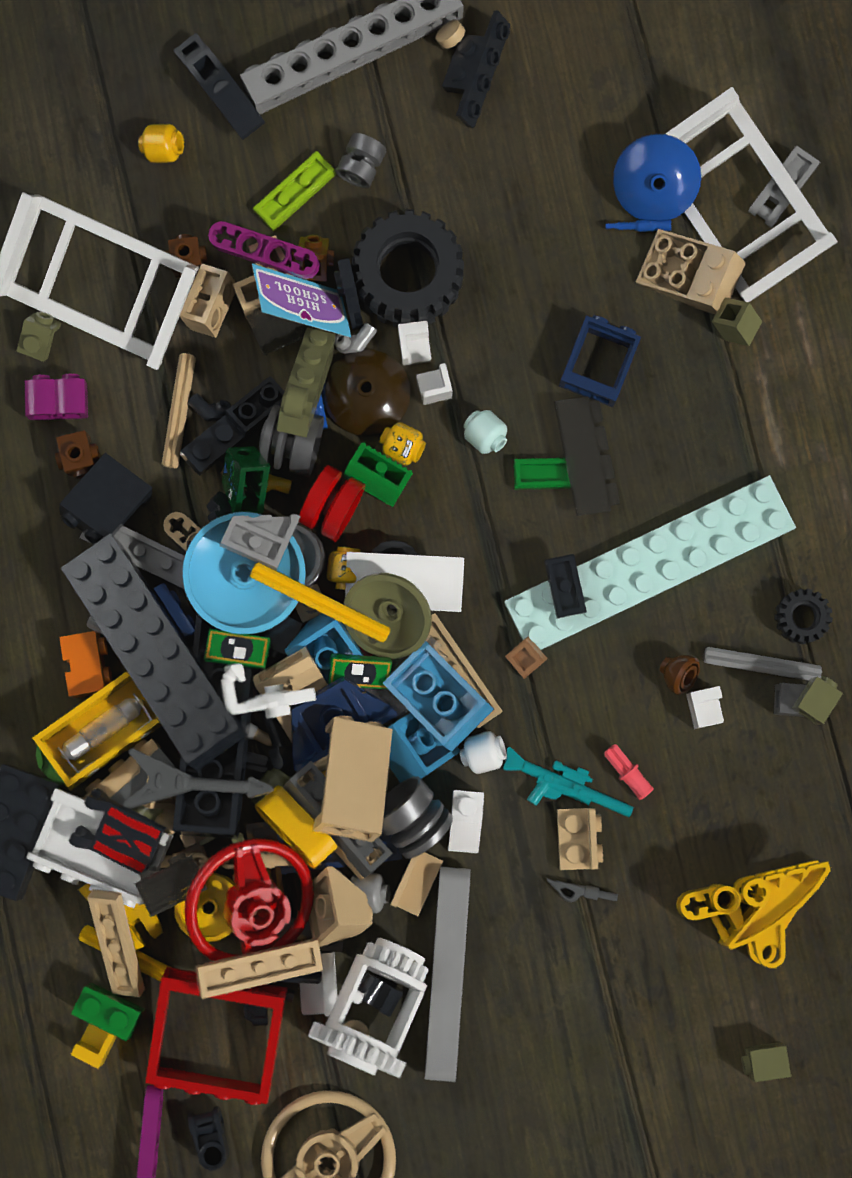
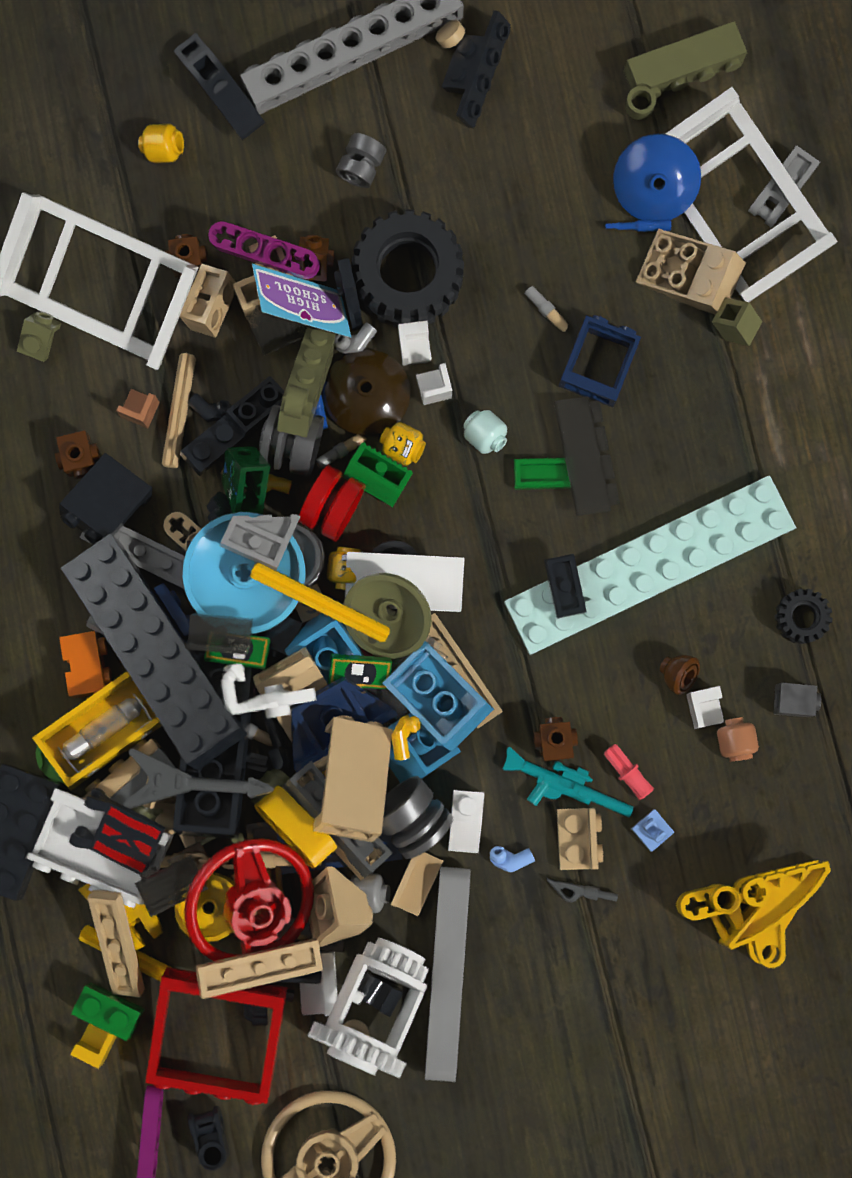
magenta brick [25,374,88,420] -> none
lime tile [253,151,337,232] -> none
white head [460,731,507,774] -> none
medium nougat tile [505,636,548,679] -> none
light grey axle [703,647,822,681] -> none
olive brick [741,1042,791,1082] -> none
olive brick [791,676,843,725] -> none
none -> nougat panel [116,389,160,429]
none -> clear smoke panel [185,613,253,655]
none -> light grey piece [315,434,367,469]
none -> yellow arm [391,715,420,760]
none -> light blue arm [490,846,535,872]
none -> light grey piece [525,286,568,332]
none -> reddish brown brick [534,717,578,761]
none -> olive hinge [624,21,747,120]
none -> light blue tile [631,809,675,852]
none -> nougat head [717,717,759,762]

